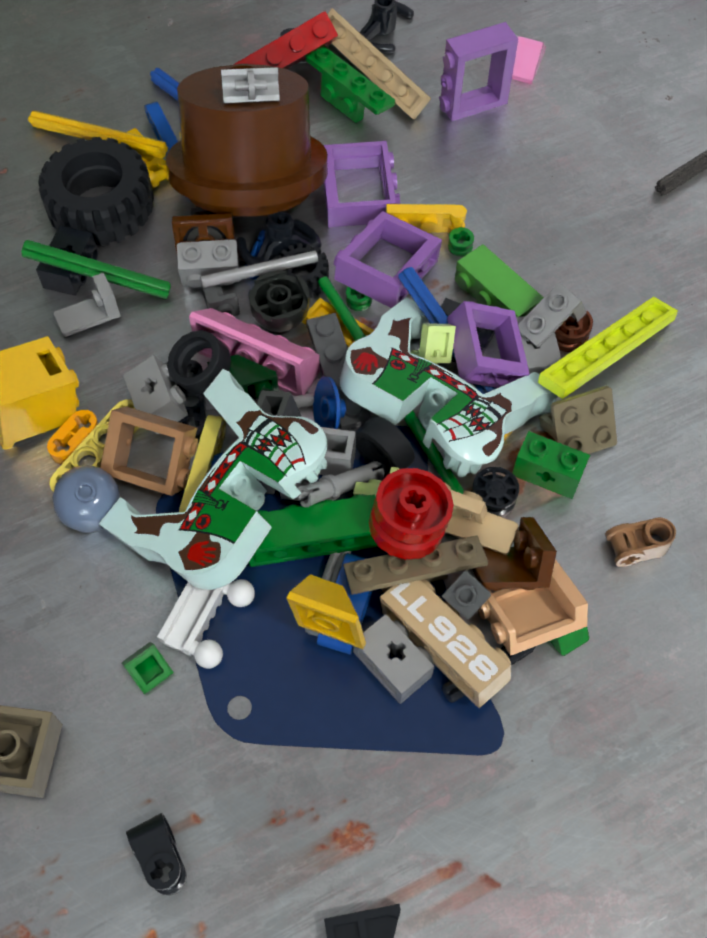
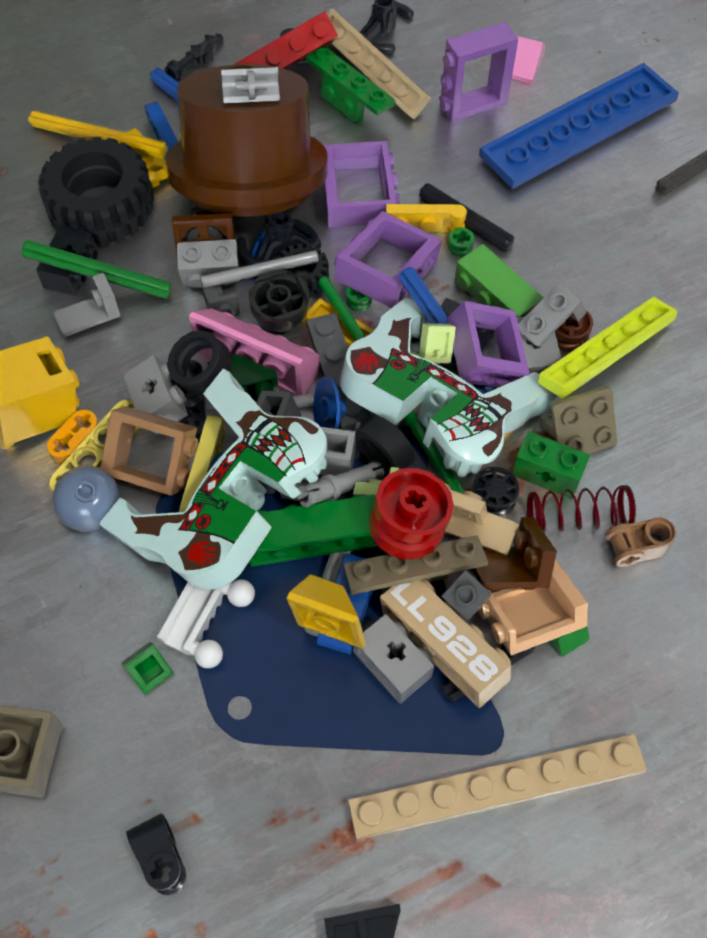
none -> black piece [165,33,224,80]
none -> tan plate [348,734,647,841]
none -> black axle [419,183,515,251]
none -> blue plate [479,63,679,189]
none -> dark red piece [527,485,636,533]

